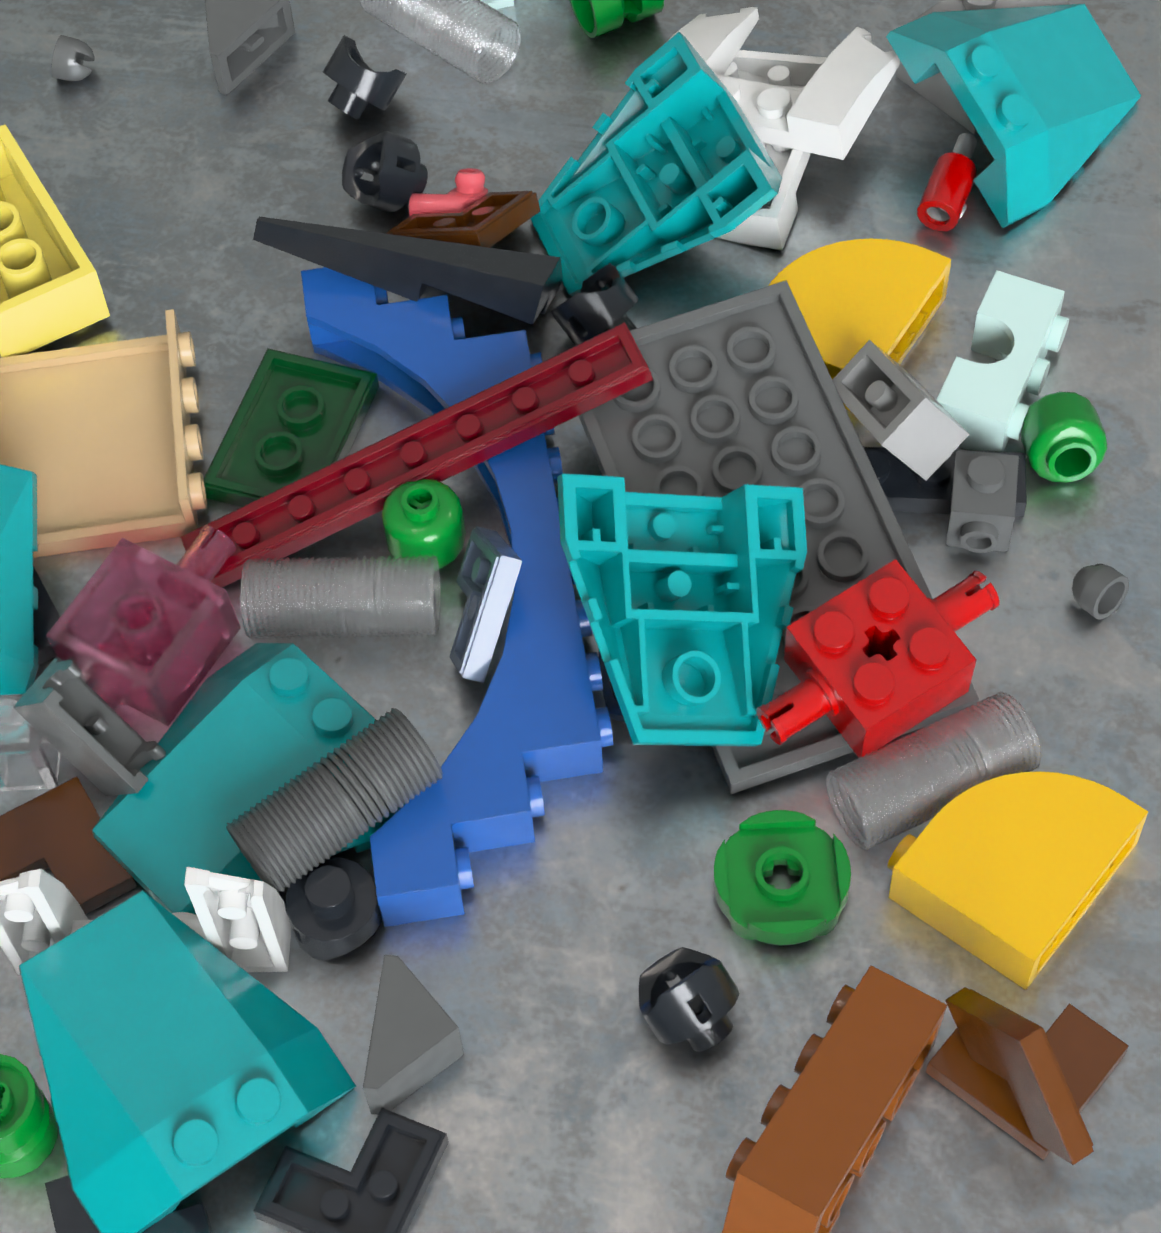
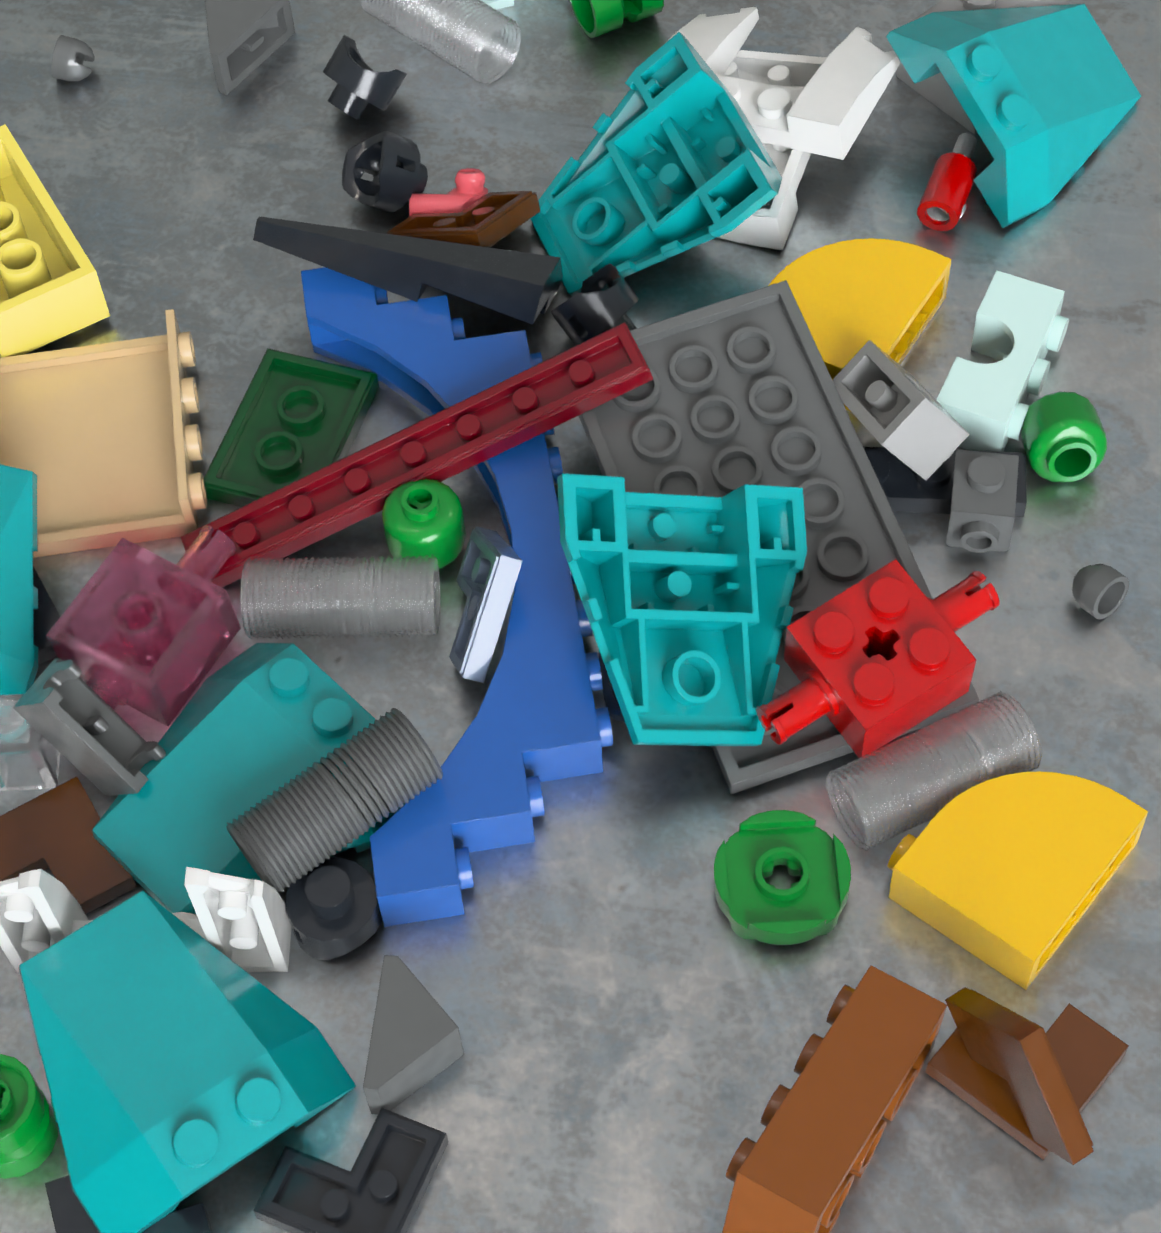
black piece [639,947,740,1052] -> none

